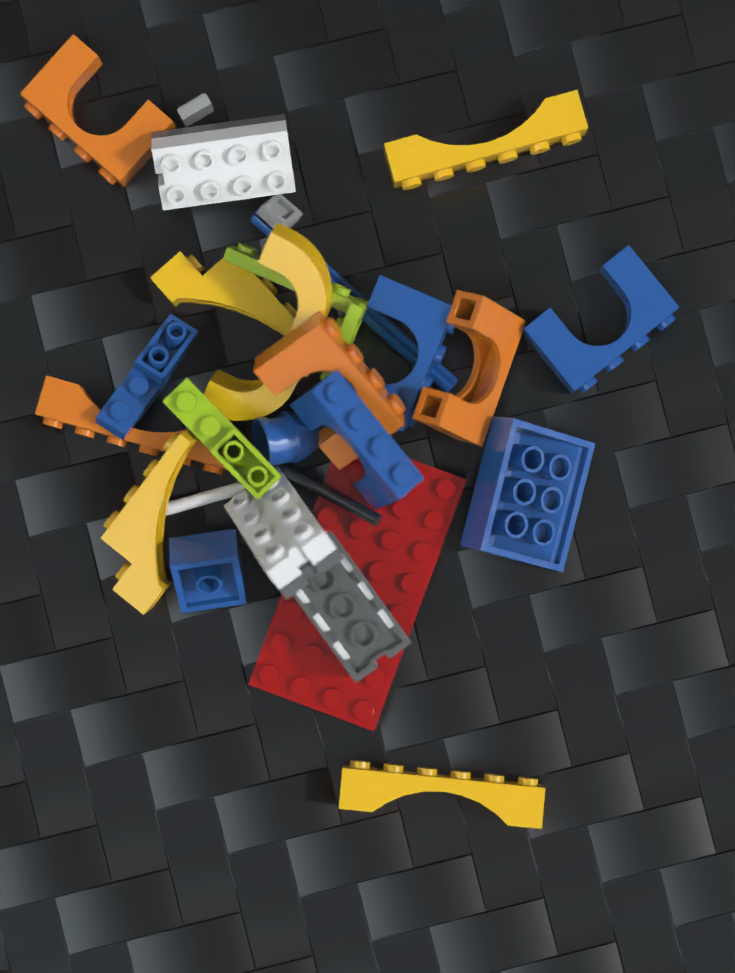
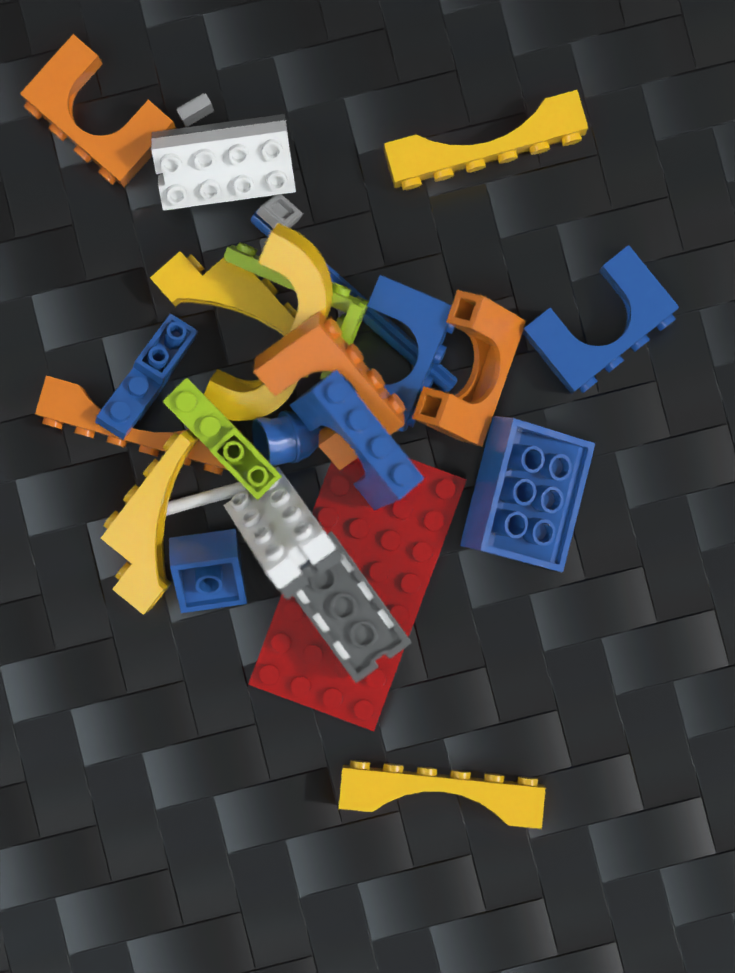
black bar [273,463,383,527] -> none

